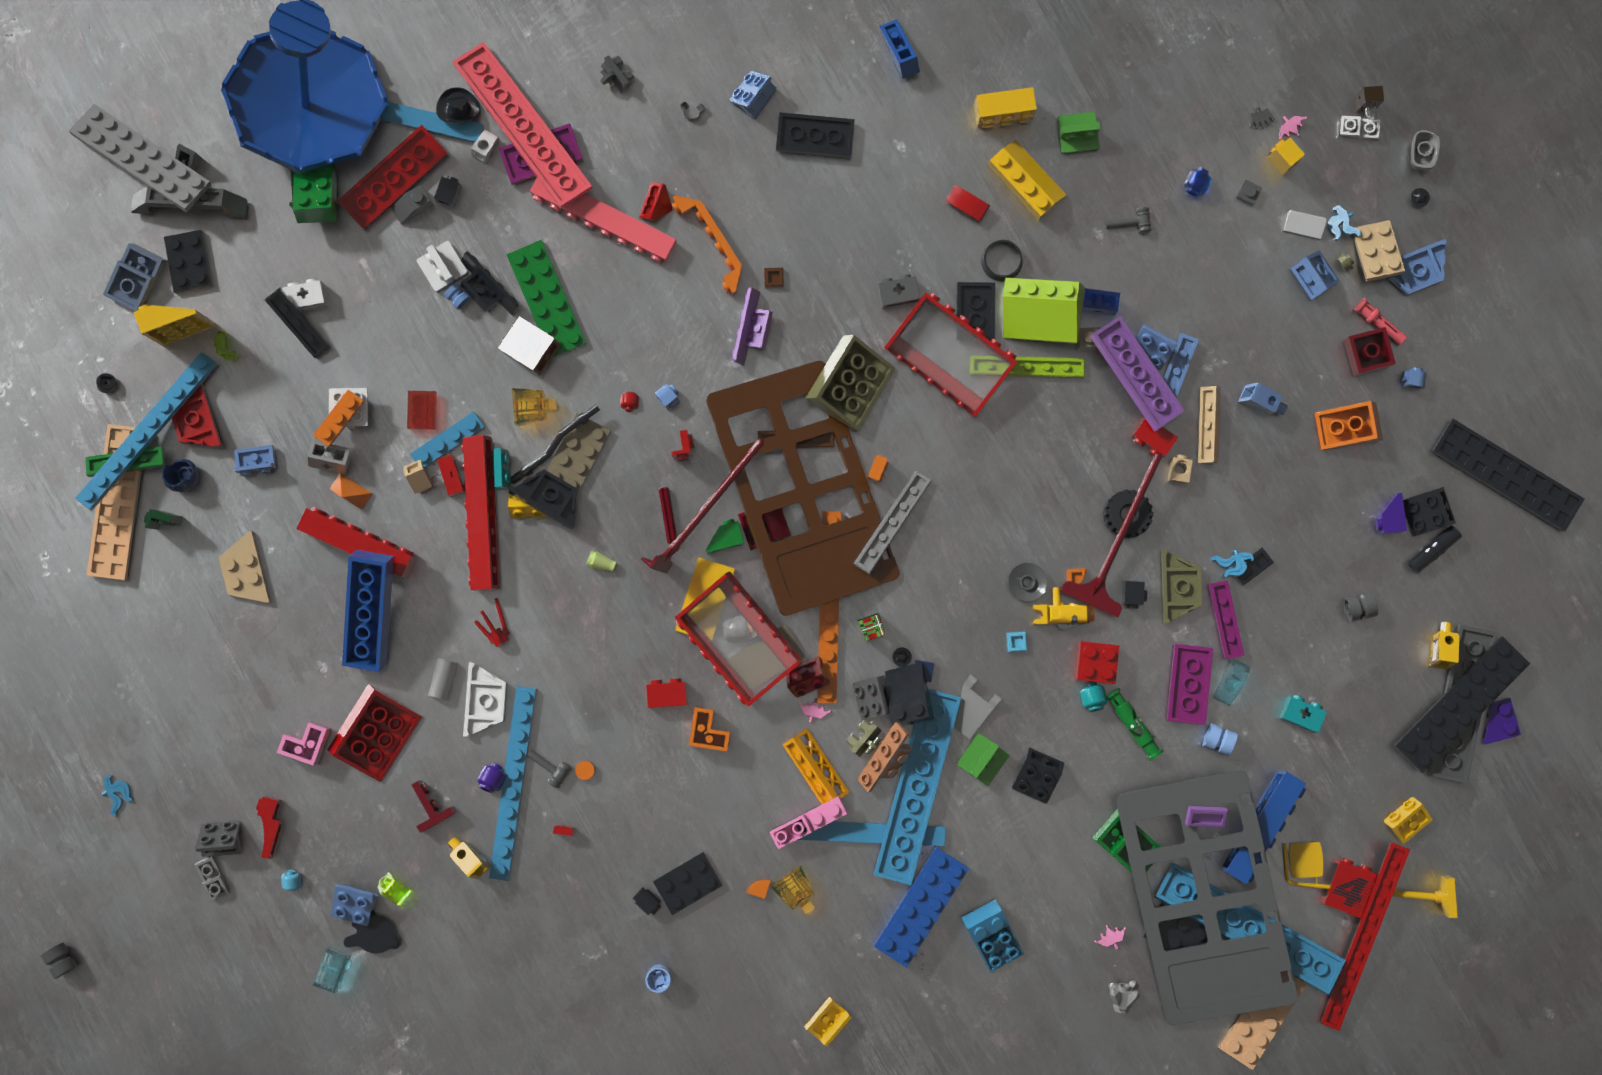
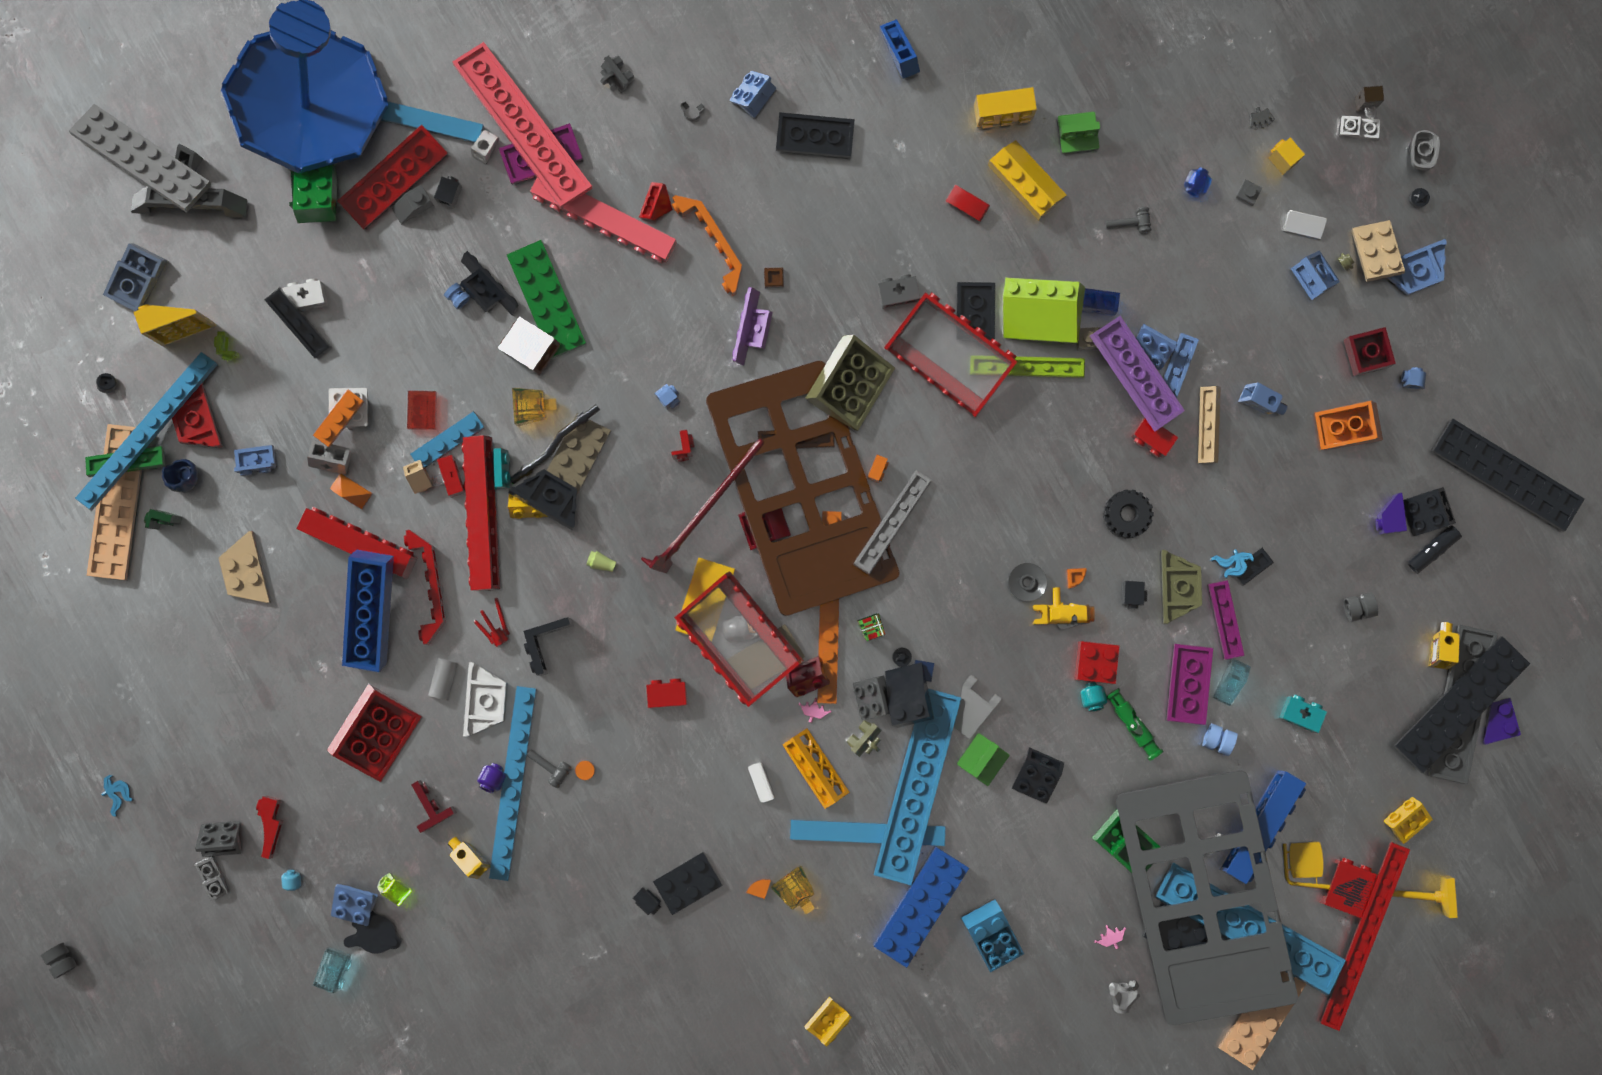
black plate [164,230,213,293] -> none
bright pink brick [277,722,331,766] -> none
white bracket [416,241,468,292] -> none
black hat [436,87,480,125] -> none
red tile [553,825,575,836] -> none
red piece [620,392,639,412] -> none
light blue wheel [645,964,672,993] -> none
dark red axle [659,487,677,544] -> none
orange brick [689,707,731,751] -> none
green slope [706,519,744,554] -> none
bright pink slope [769,796,848,849] -> none
nougat bracket [858,722,912,792] -> none
black tyre [981,240,1023,282] -> none
medium azure tile [1006,632,1028,652] -> none
dark red piece [1060,452,1162,617] -> none
tan brick [1167,455,1193,484] -> none
medium lavender tile [1185,806,1228,828] -> none
bright pink piece [1279,116,1307,139] -> none
piece [1328,205,1361,240] -> none
coral pin [1354,297,1407,345] -> none
none -> red slope [404,530,446,645]
none -> black bracket [523,617,574,676]
none -> white slope [748,762,774,803]

